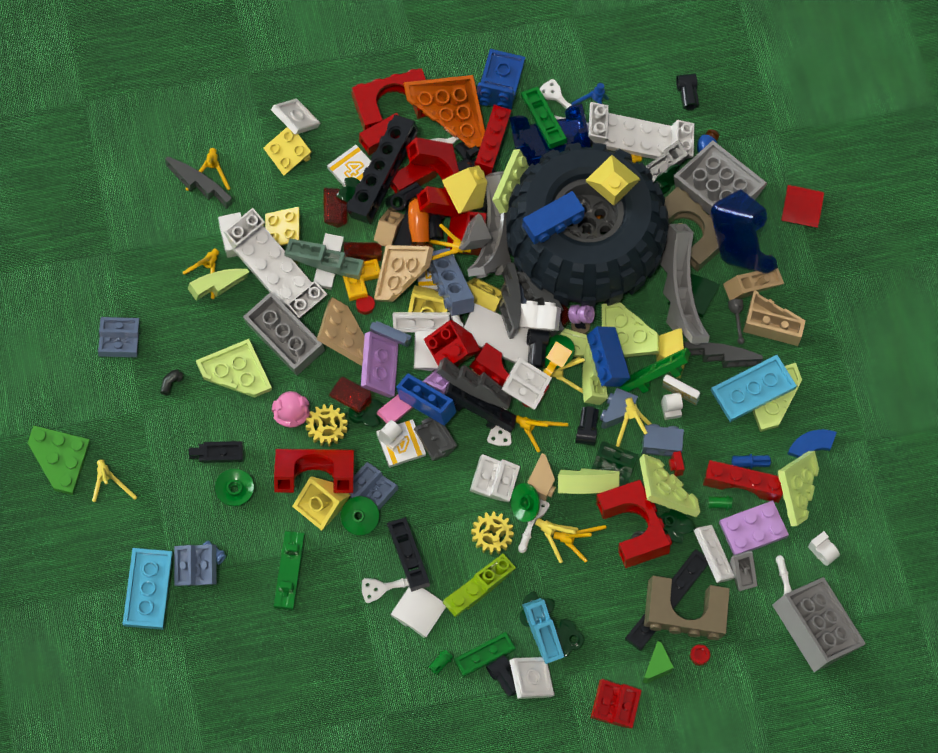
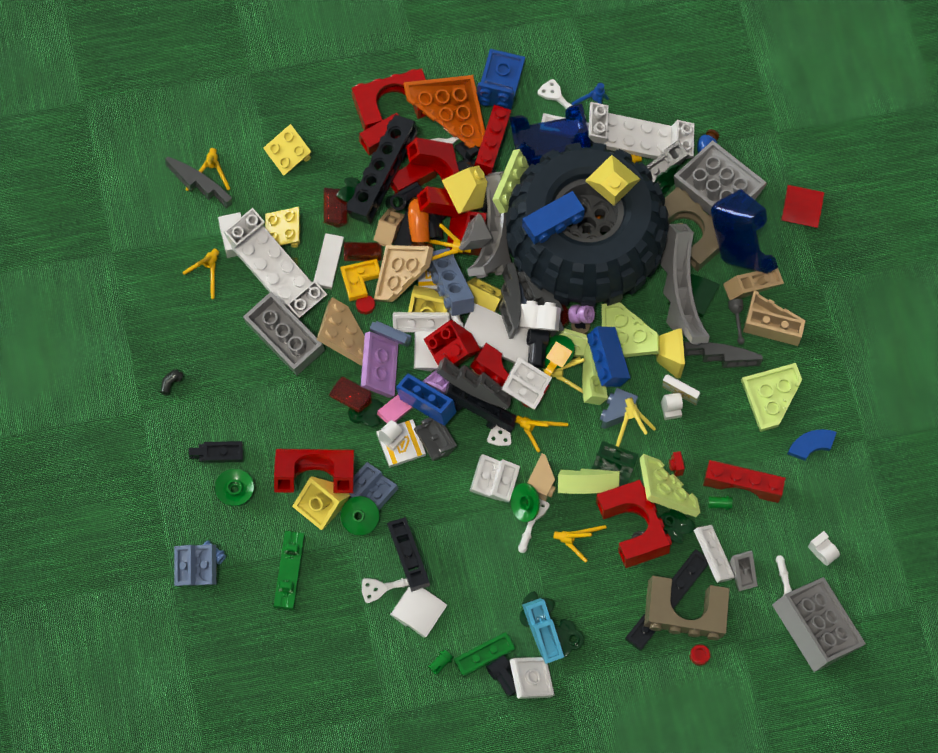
bright green plate [28,425,90,495] -> none
light yellow plant [92,460,137,502] -> none
sand blue slope [98,317,139,357] -> none
medium azure plate [123,548,173,630] -> none
yellowish green slope [188,269,249,301] -> none
yellowish green plate [196,339,272,398] -> none
white tile [271,99,320,135] -> none
bright pink helmet [272,391,310,428] -> none
sand green slope [284,238,364,280] -> none
light yellow gear [306,404,348,446] -> none
white tile [327,145,379,187] -> none
lime slope [443,554,516,617] -> none
light yellow gear [471,512,514,555] -> none
green hinge [521,86,567,149] -> none
light yellow plant [535,518,578,563] -> none
black piece [575,406,598,446] -> none
red slope [590,679,642,728] -> none
green hinge [620,347,691,393] -> none
sand blue brick [642,424,684,457] -> none
bright green slope [643,641,674,684] -> none
black piece [676,73,699,111] -> none
medium azure plate [711,355,797,422] -> none
lavender plate [719,500,789,555] -> none
blue axle [732,454,771,469] -> none
yellowish green plate [778,451,819,526] -> none

